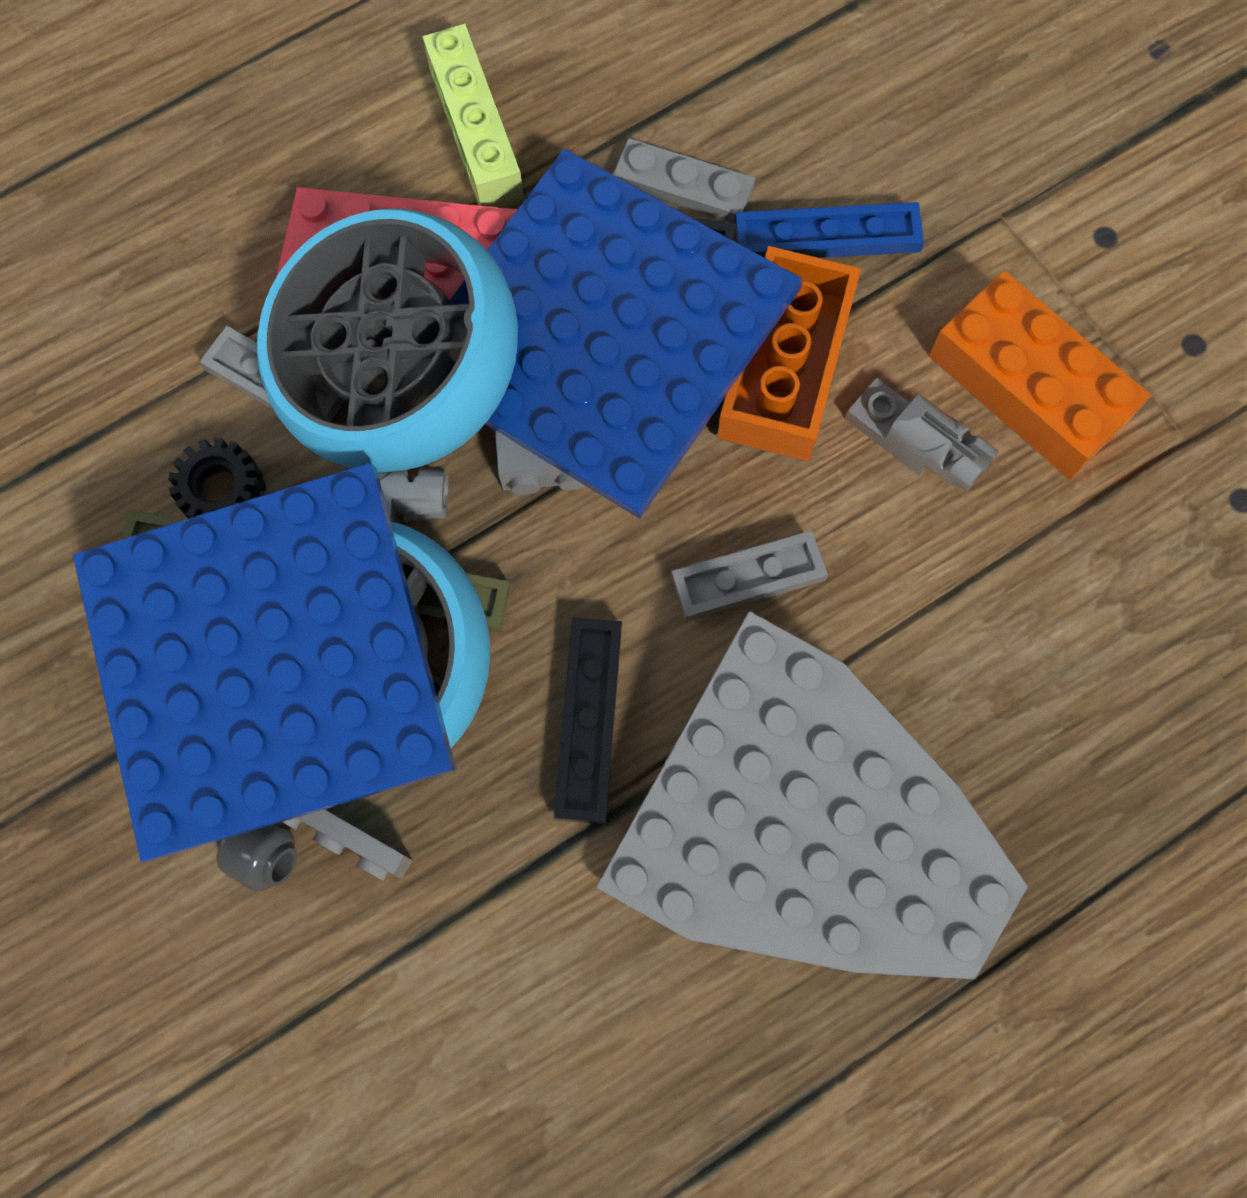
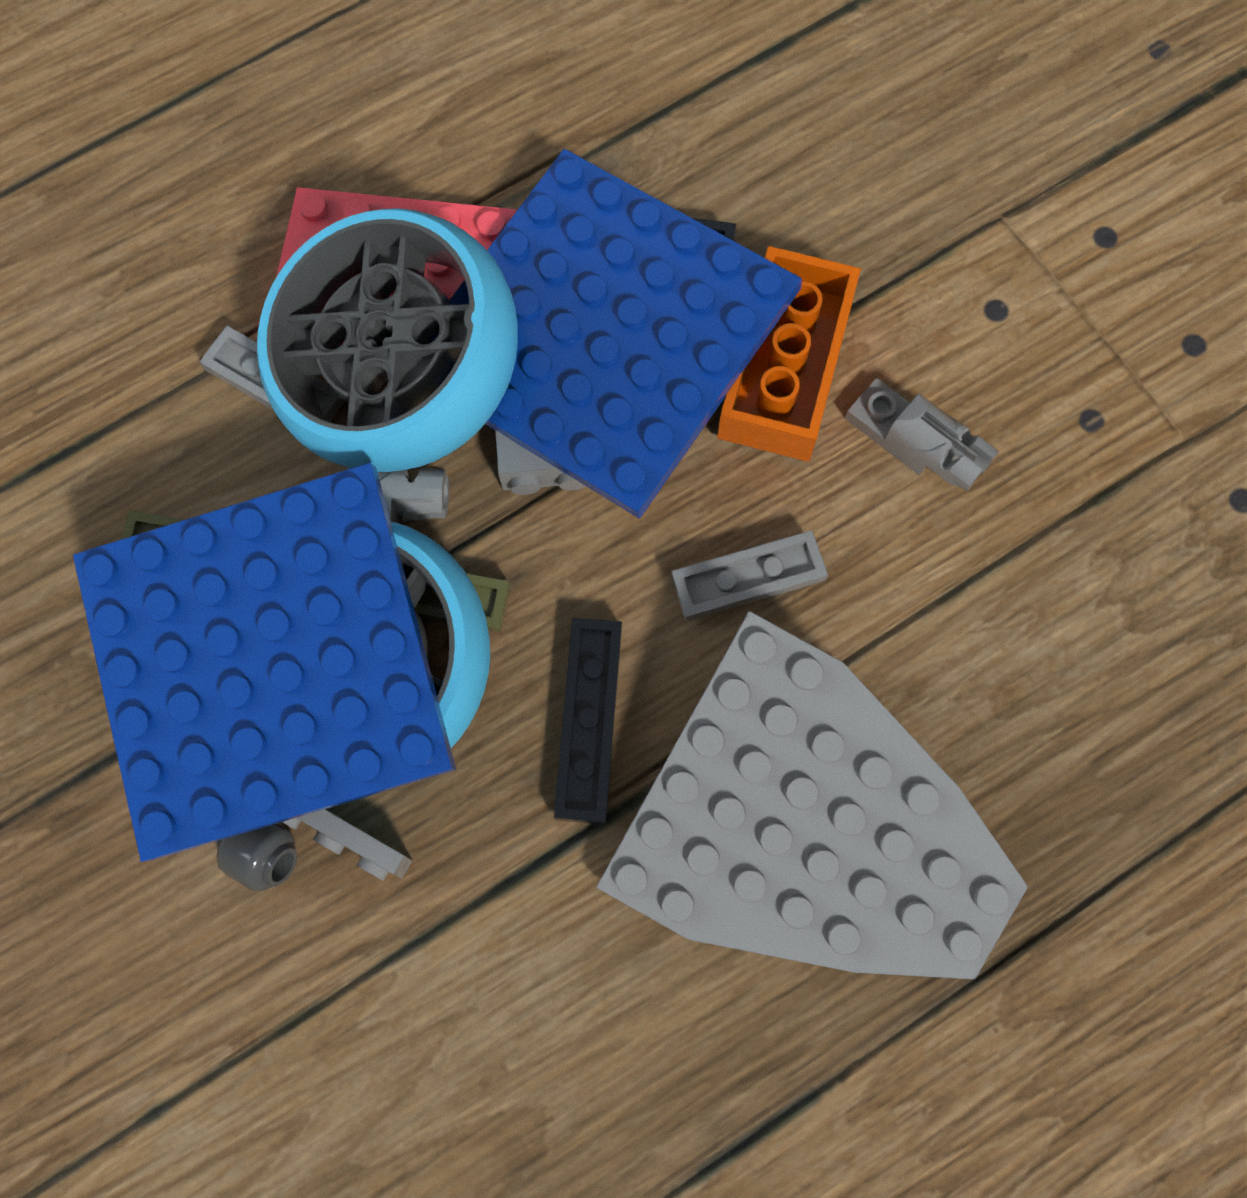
black tyre [168,438,266,519] -> none
yellowish green brick [422,24,525,208] -> none
light grey plate [613,138,756,223] -> none
blue plate [735,202,924,258] -> none
orange brick [929,270,1152,480] -> none

